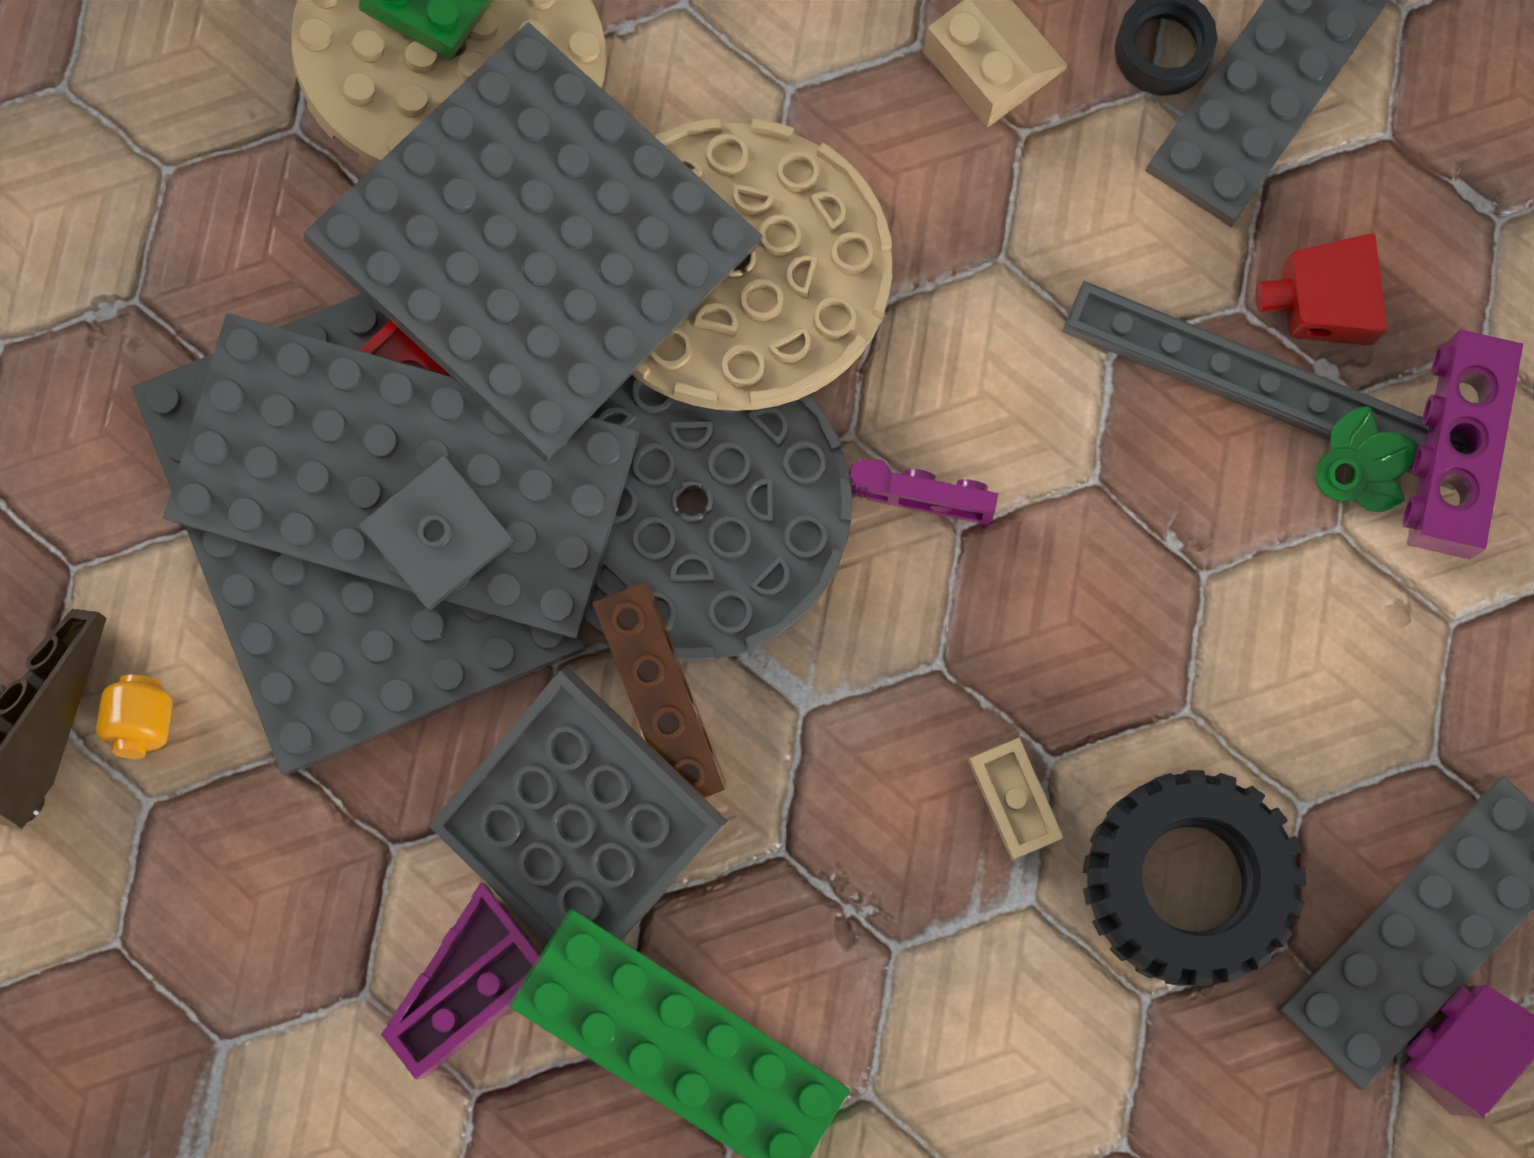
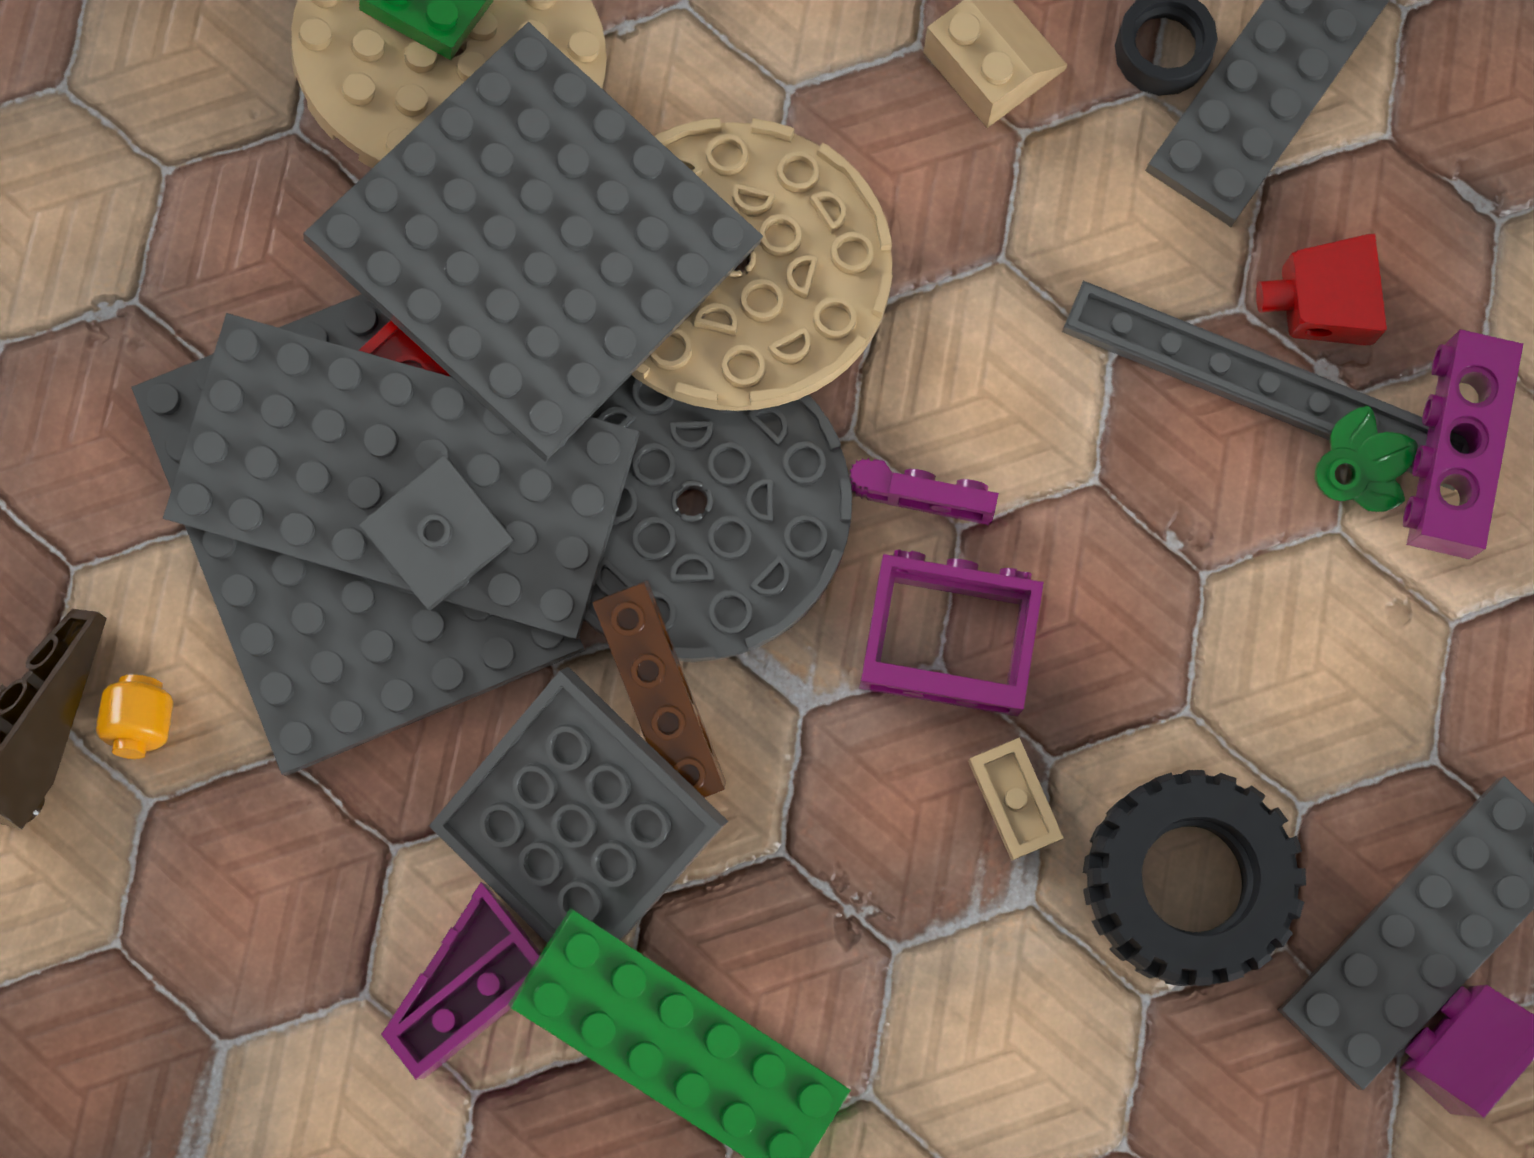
none -> magenta window [859,549,1044,717]

